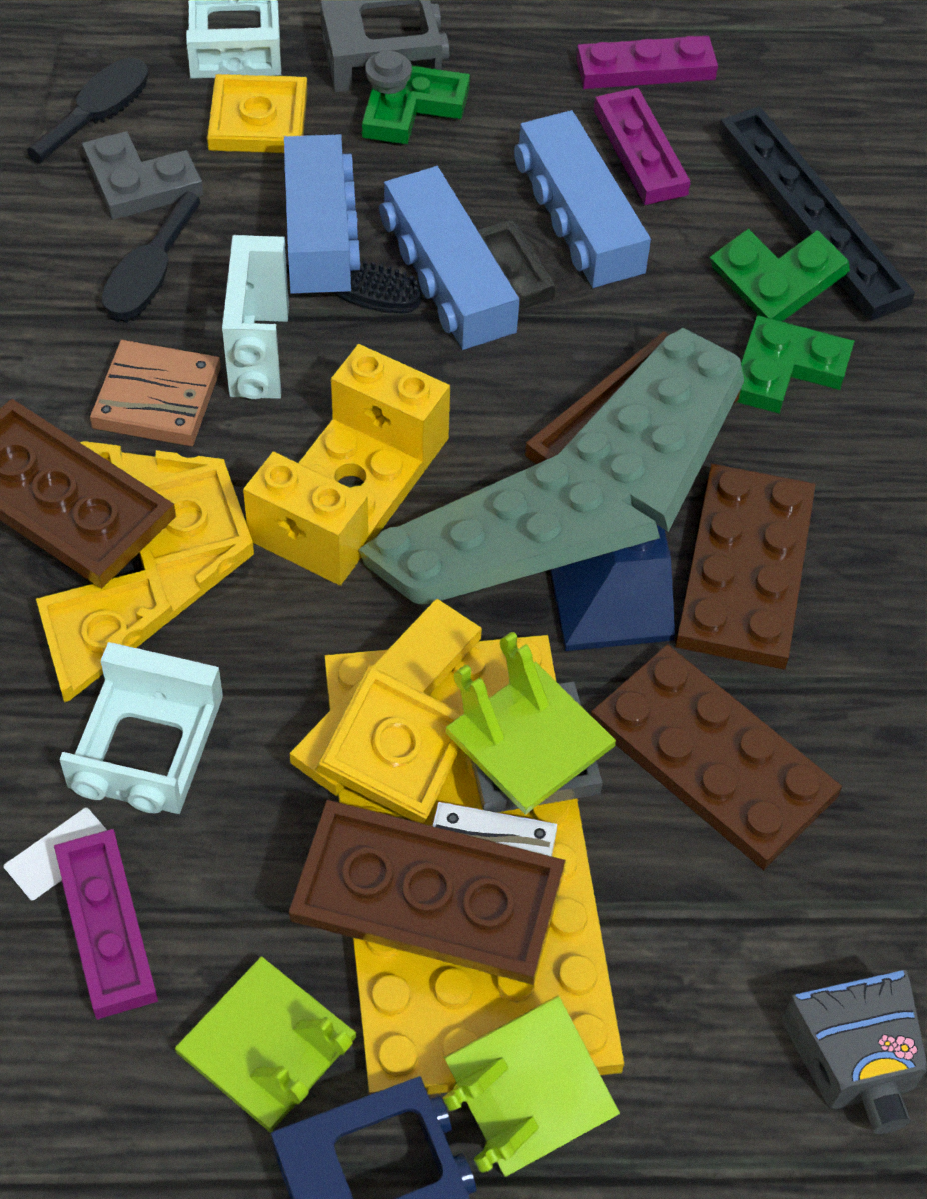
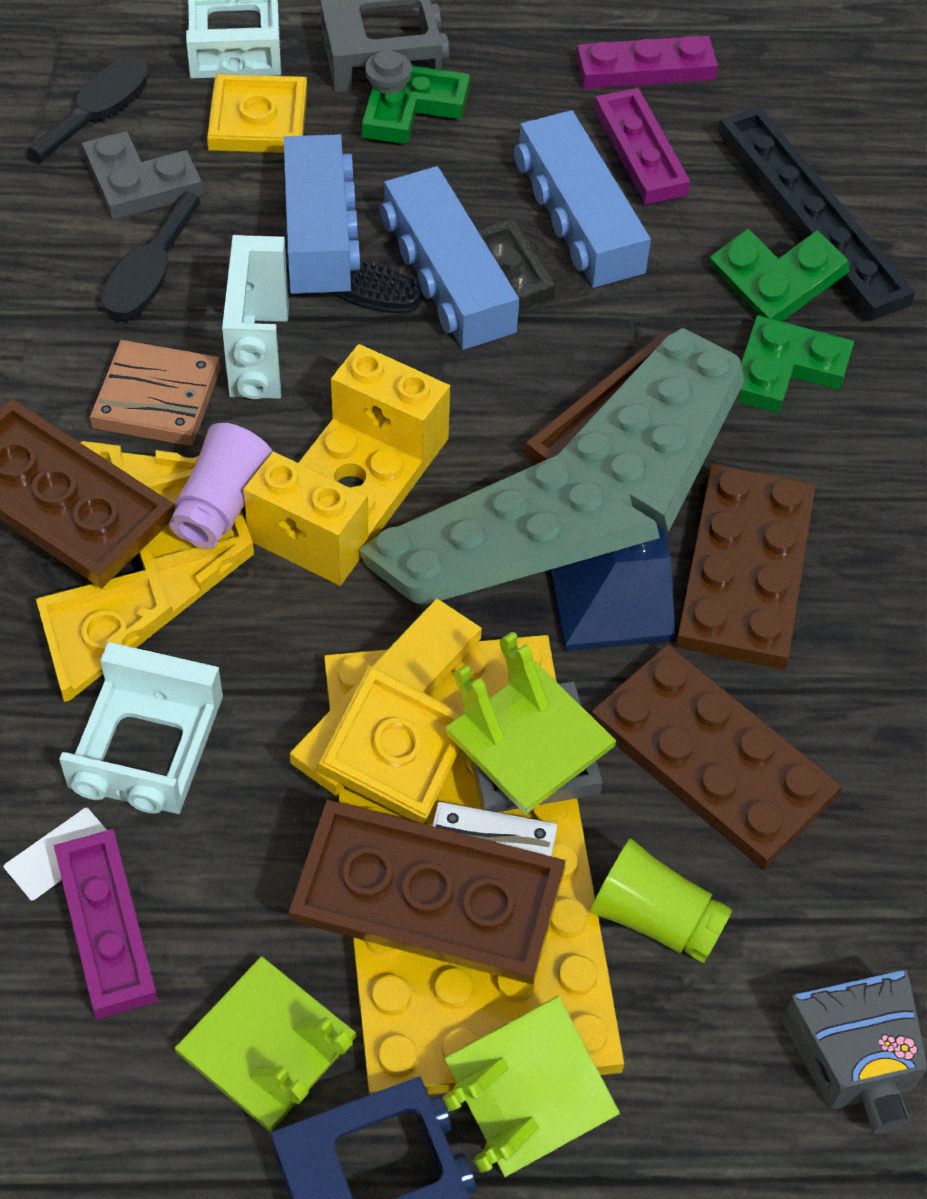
none -> lavender plant [169,423,273,549]
none -> lime plant [589,838,732,963]

